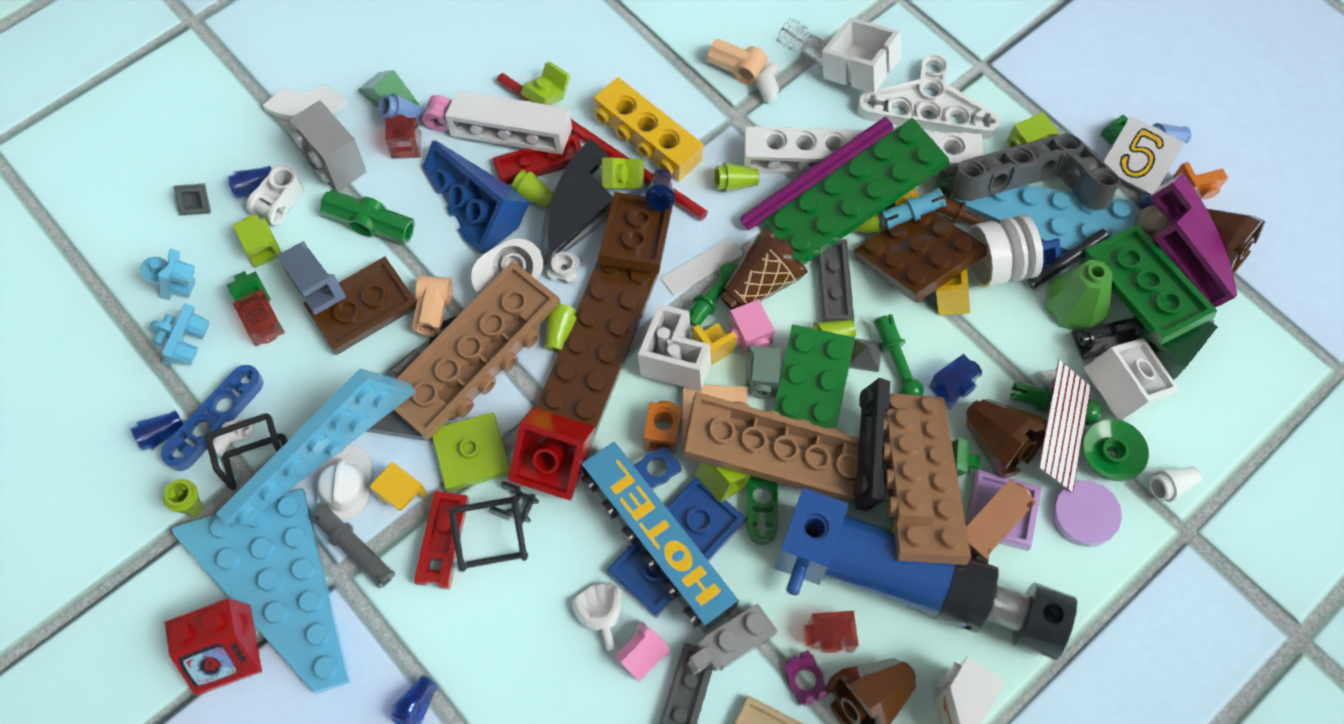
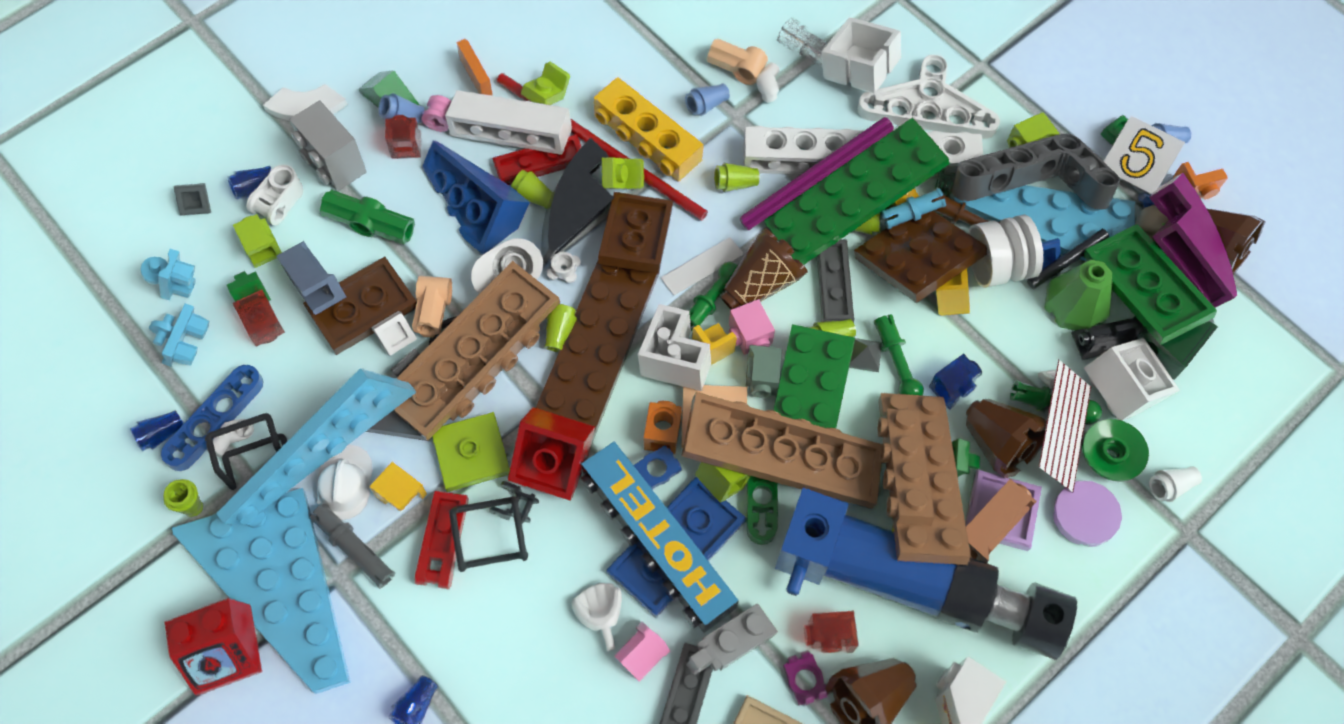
clear blue cone [645,169,675,212] -> none
black container [853,377,890,512] -> none
none -> white plate [371,311,417,356]
none -> orange tile [456,38,493,96]
none -> medium blue cone [685,83,730,116]

